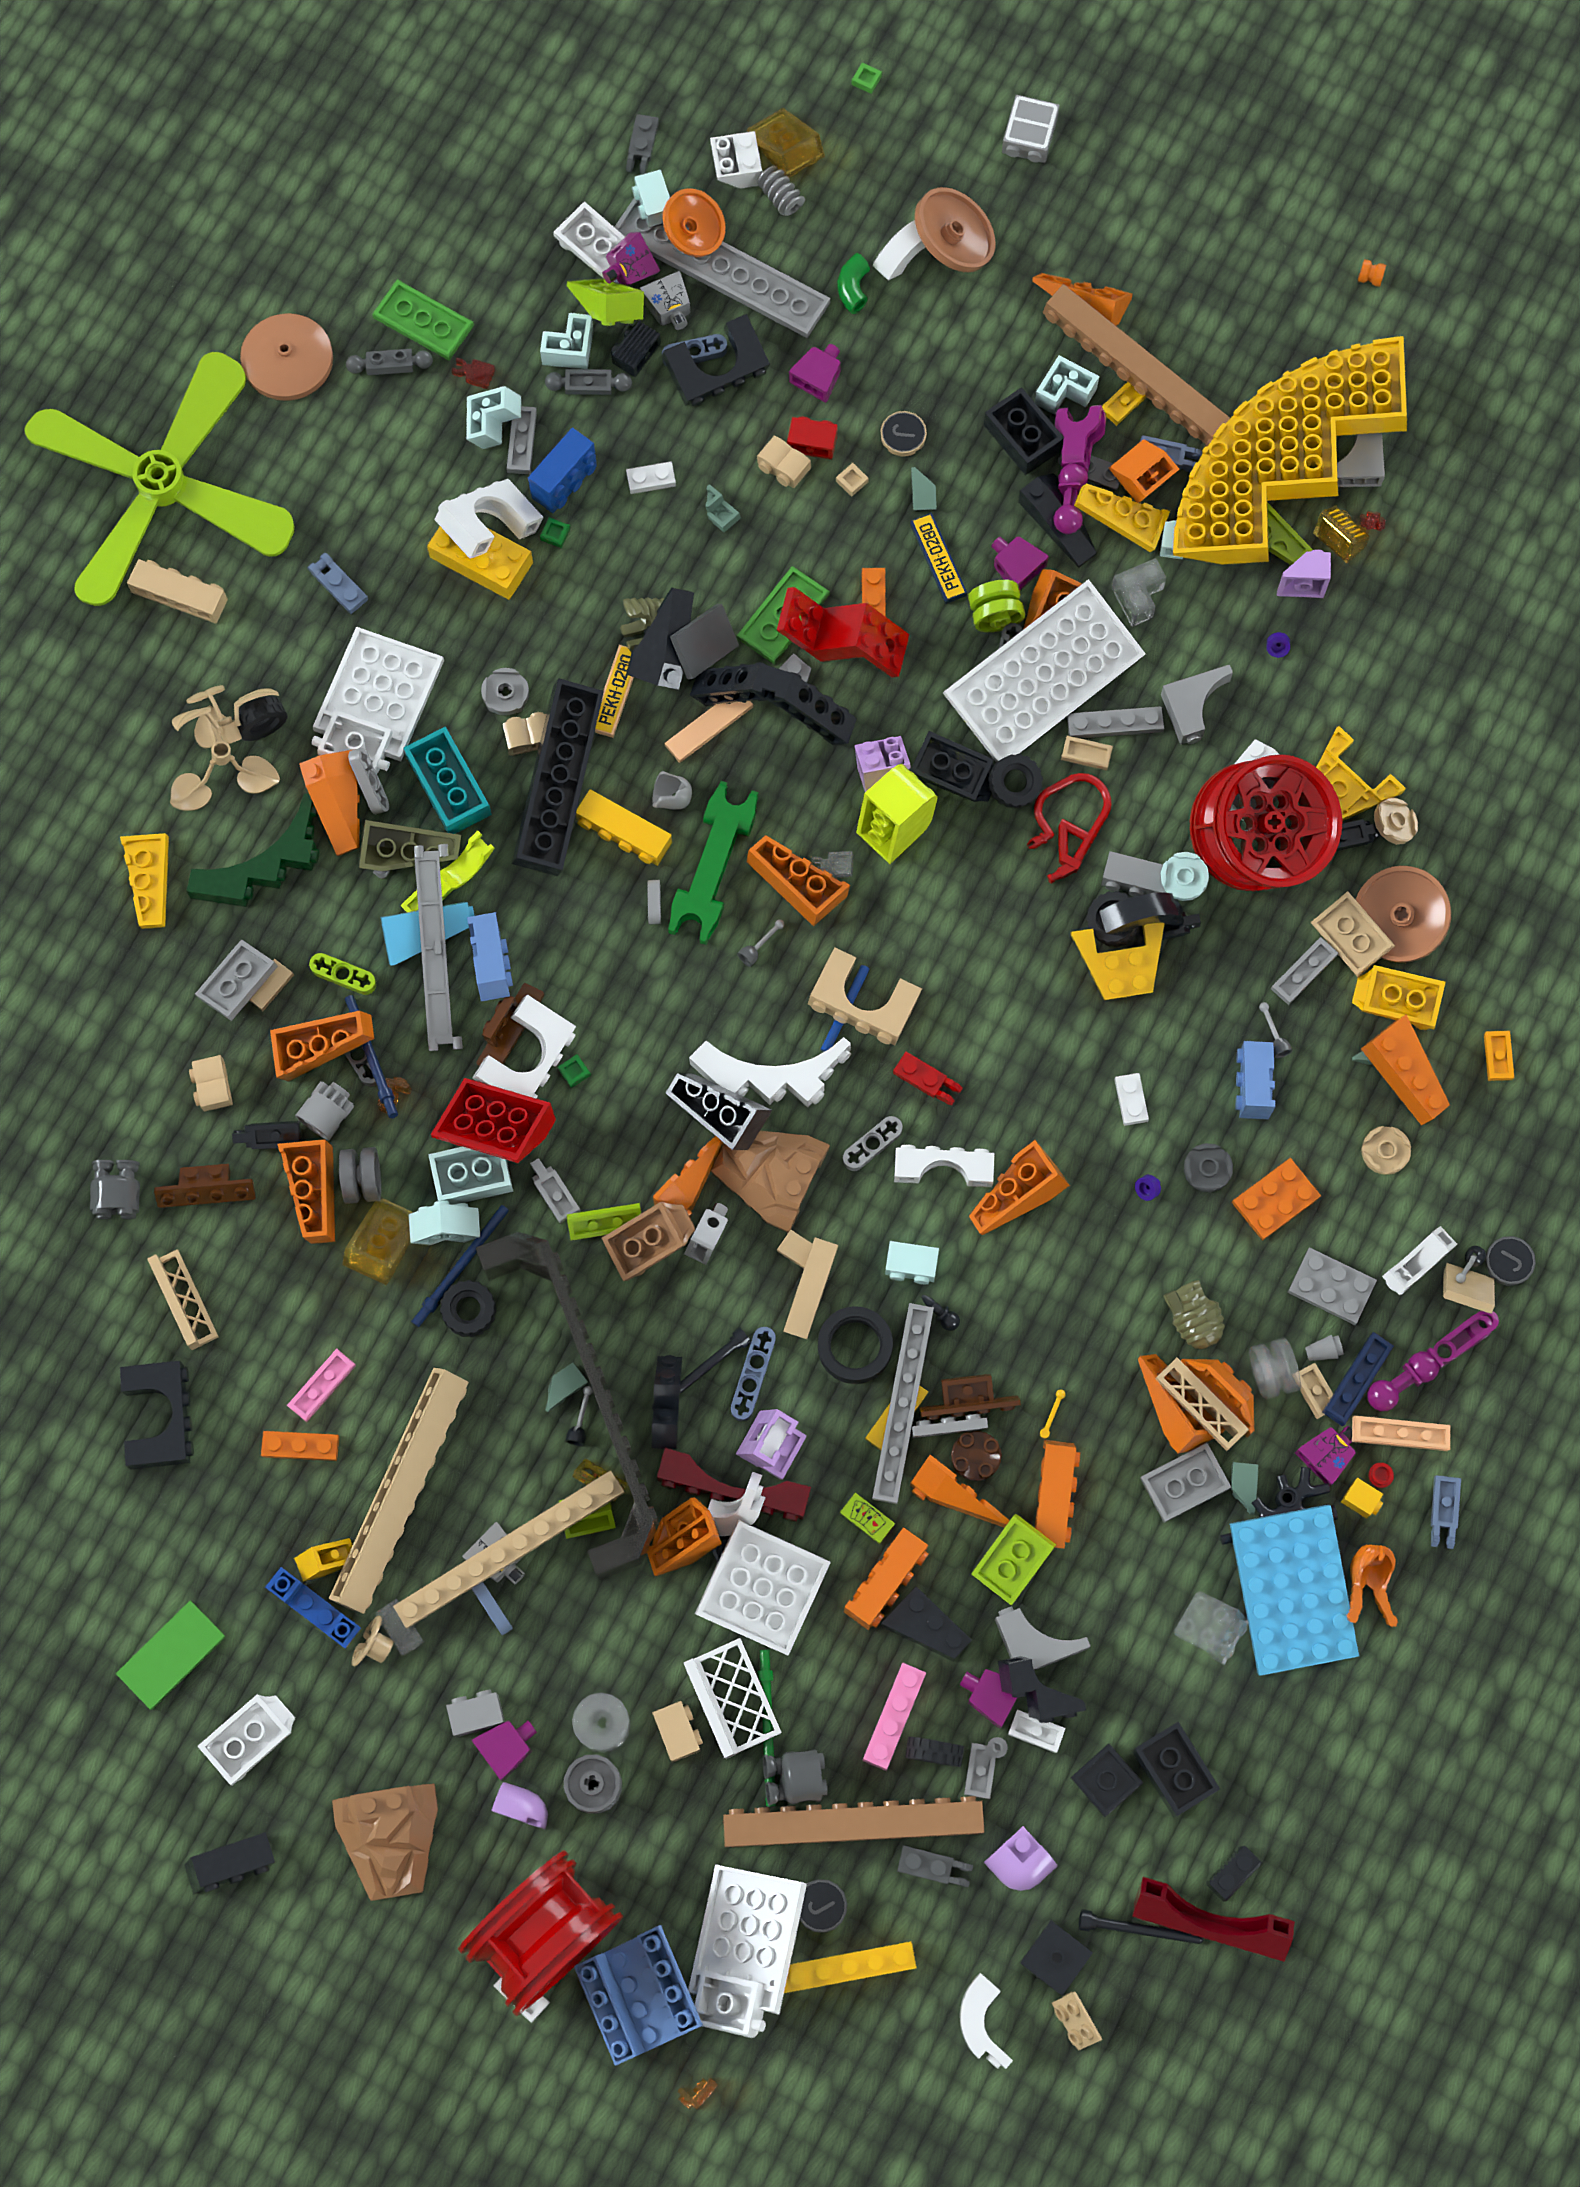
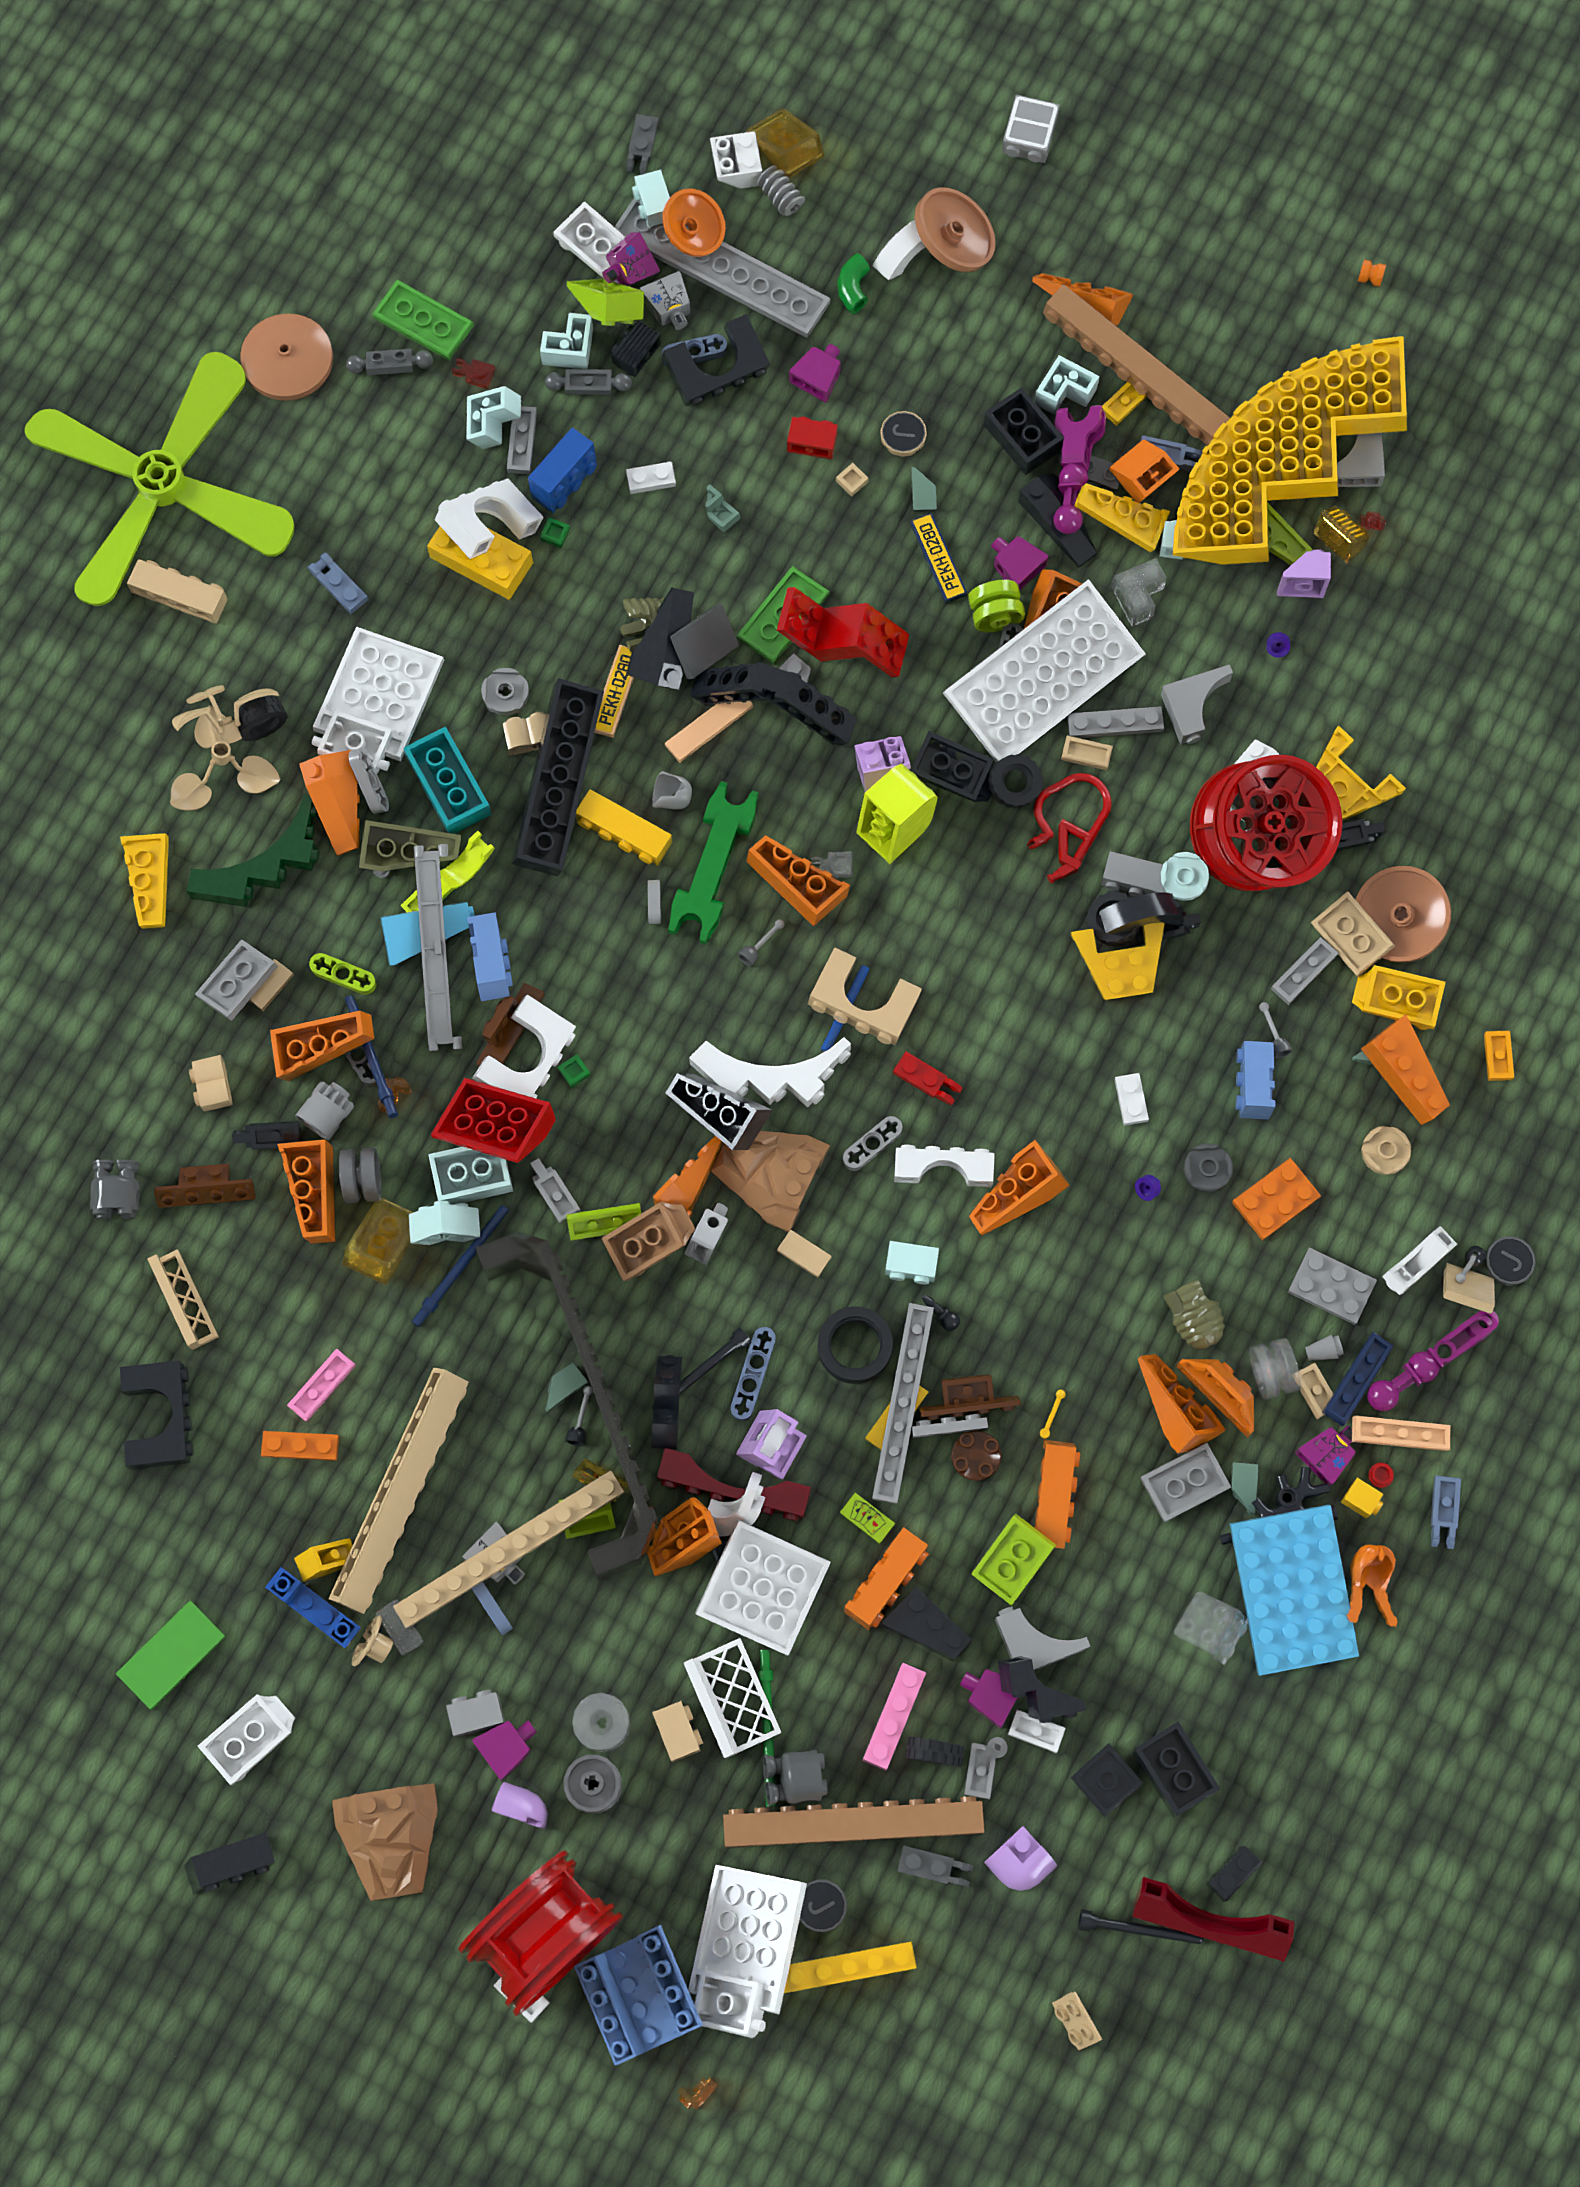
black tyre [440,1280,497,1337] -> none
tan brick [757,436,811,488] -> none
tan tile [783,1238,839,1339] -> none
bright green plate [852,63,882,94] -> none
orange plate [862,568,885,616] -> none
orange wedge [910,1455,1010,1528] -> none
white arch [960,1973,1013,2069] -> none
black plate [1020,1920,1093,1996] -> none
tan fence [1155,1358,1249,1451] -> none
tan tile [1374,798,1418,844] -> none

